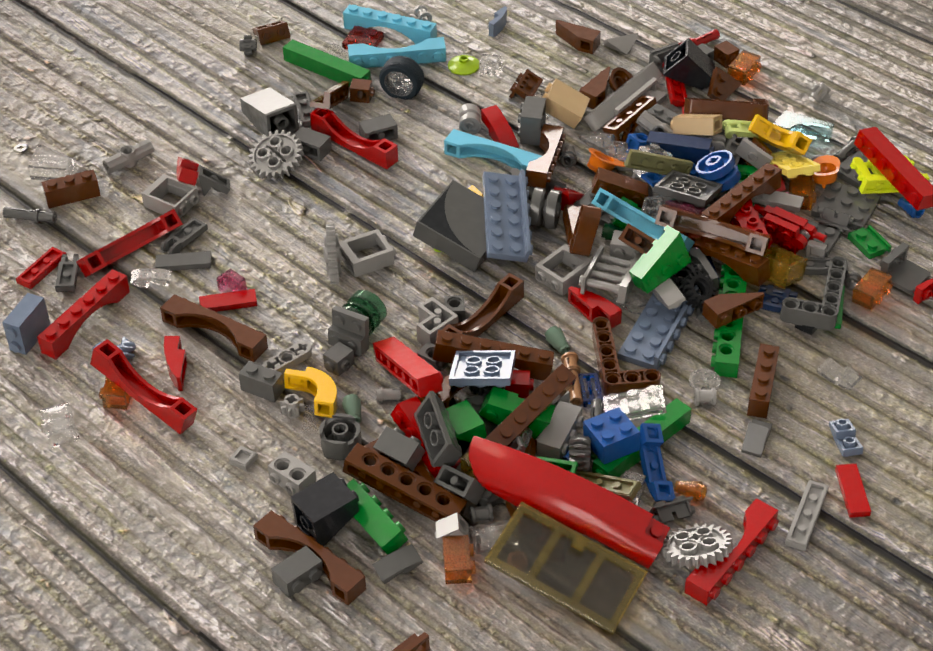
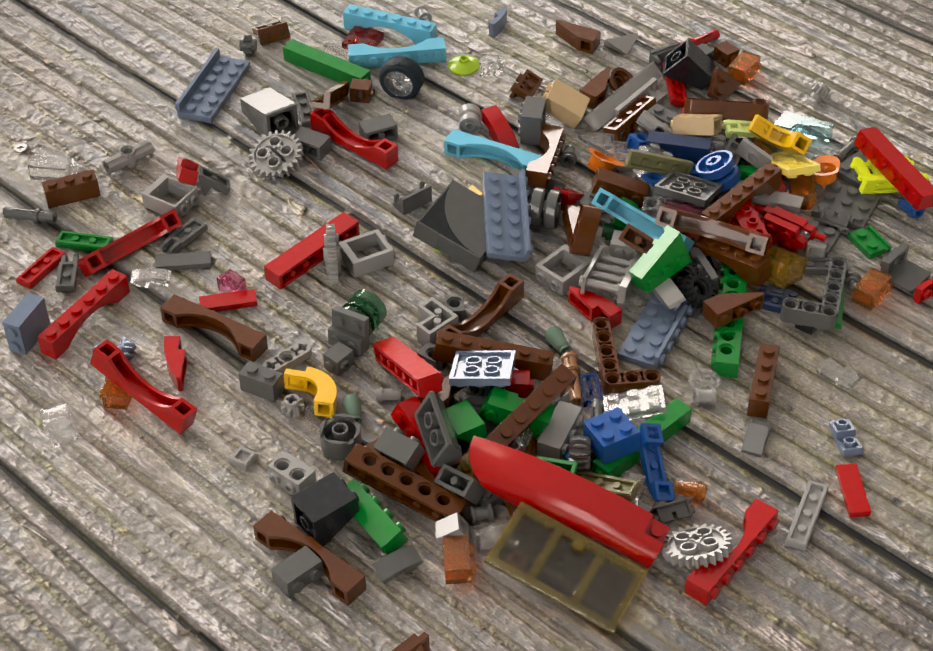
none -> green tile [55,231,113,252]
none -> sand blue bracket [175,48,251,123]
none -> red brick [264,212,360,290]
none -> dark grey hinge [393,181,432,215]

